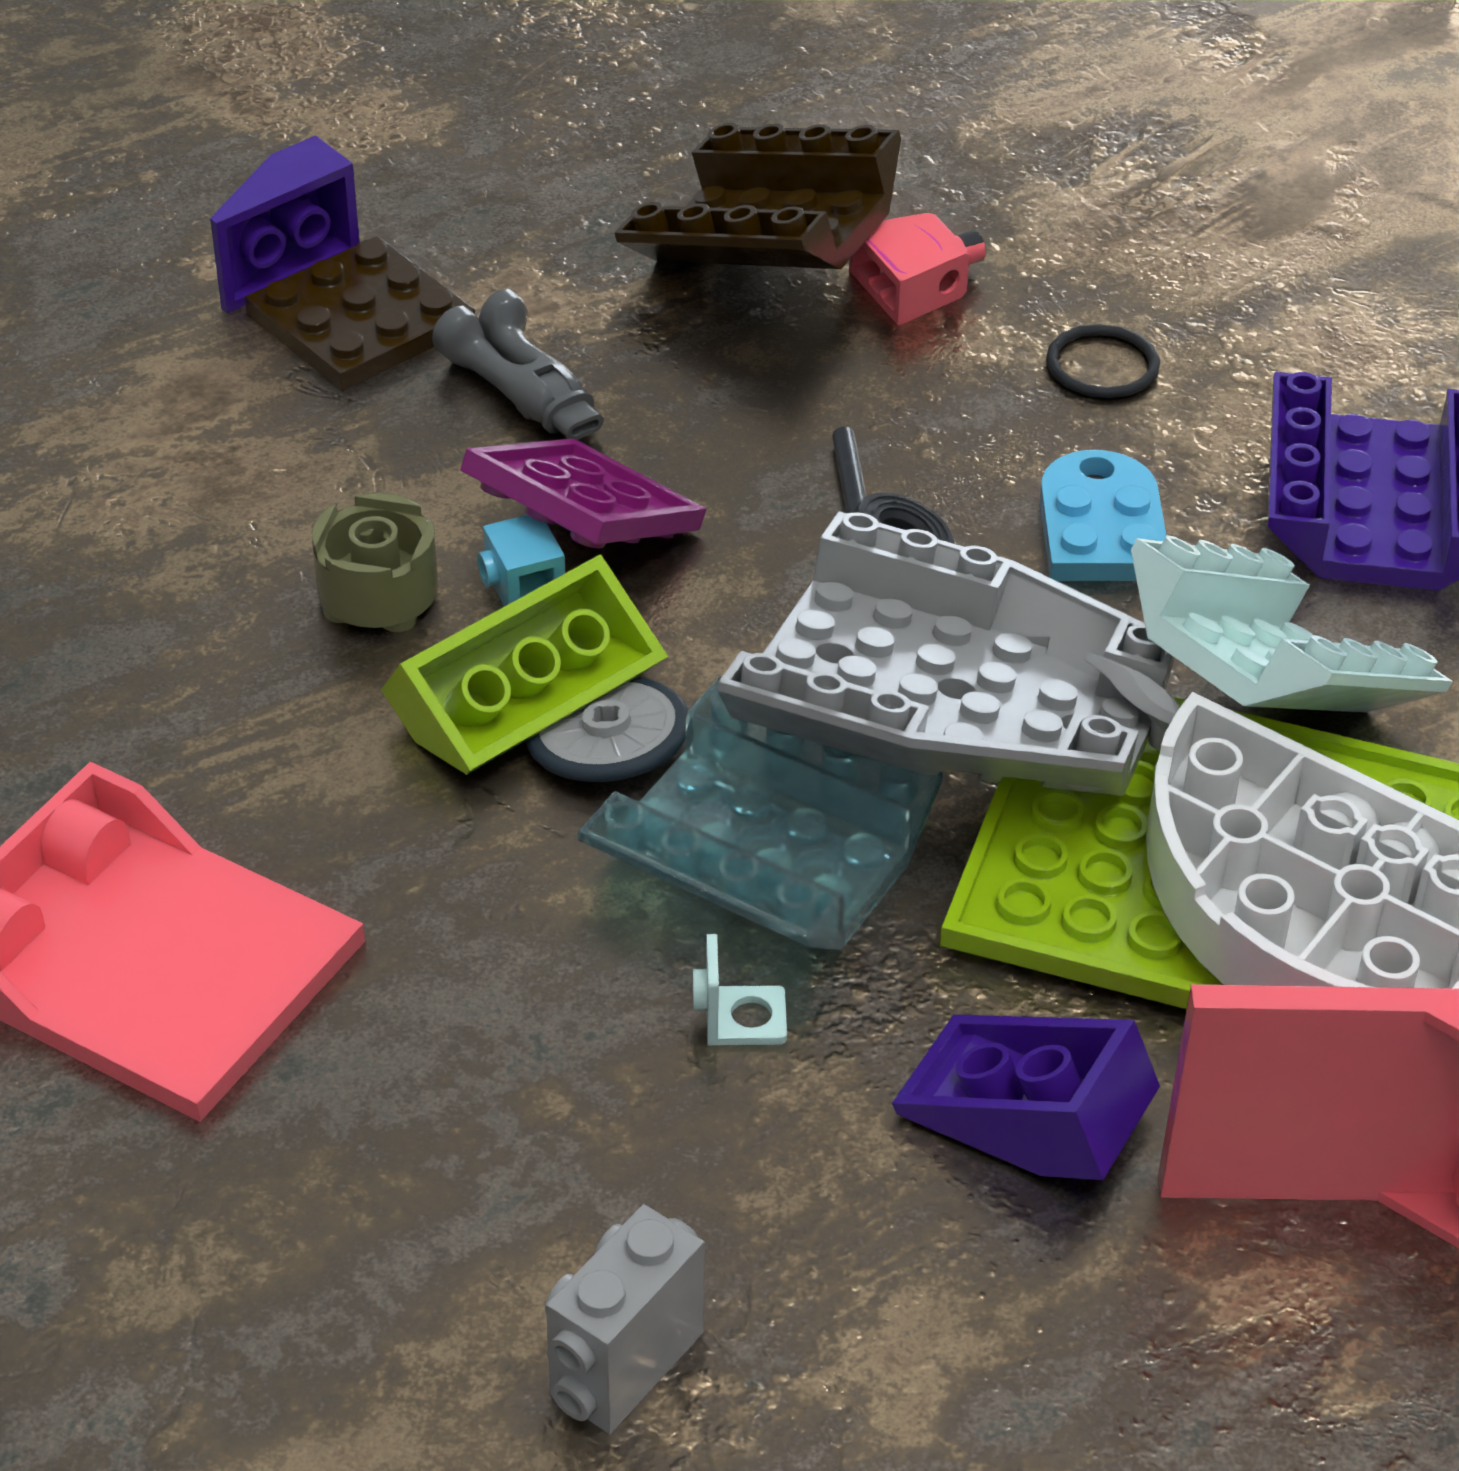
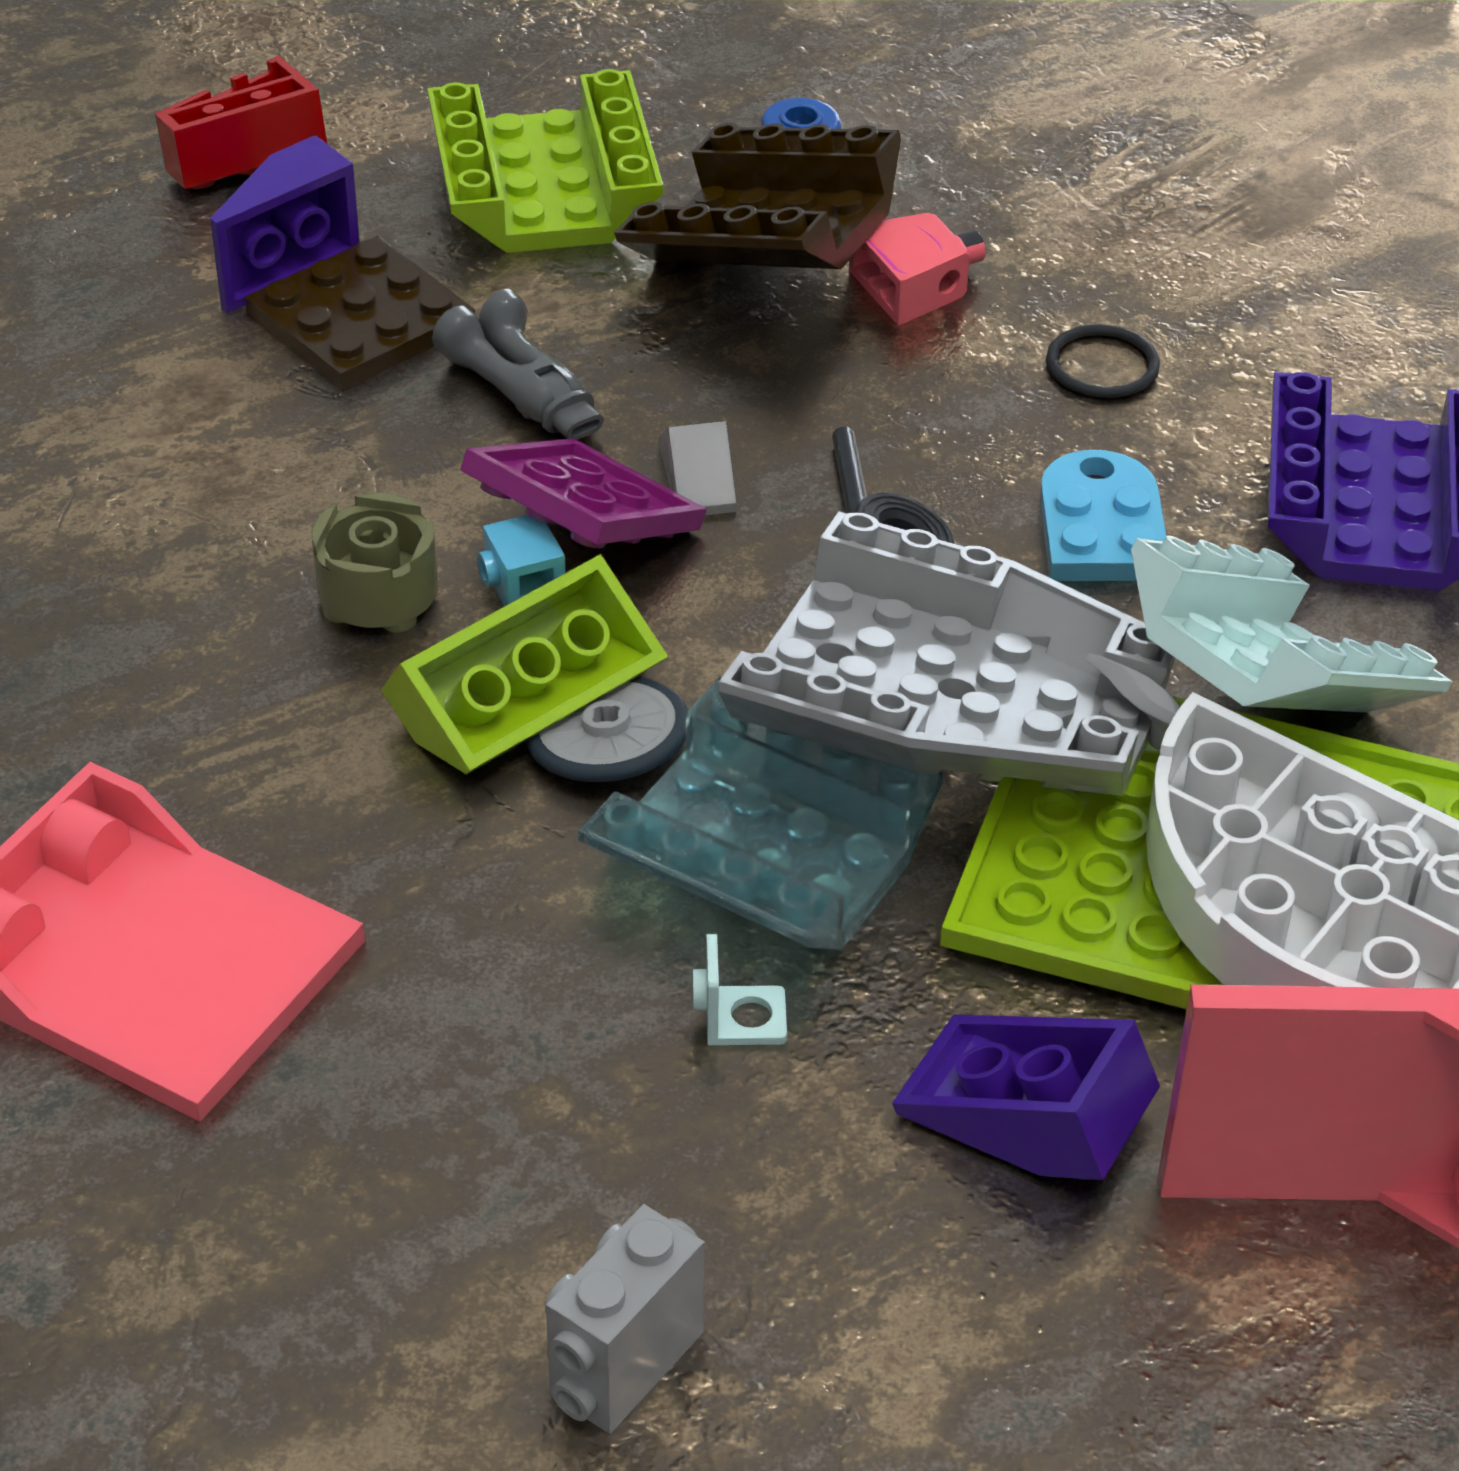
none -> red wedge [155,55,328,189]
none -> lime slope [427,69,663,253]
none -> light grey slope [659,421,736,515]
none -> blue piece [761,98,841,129]

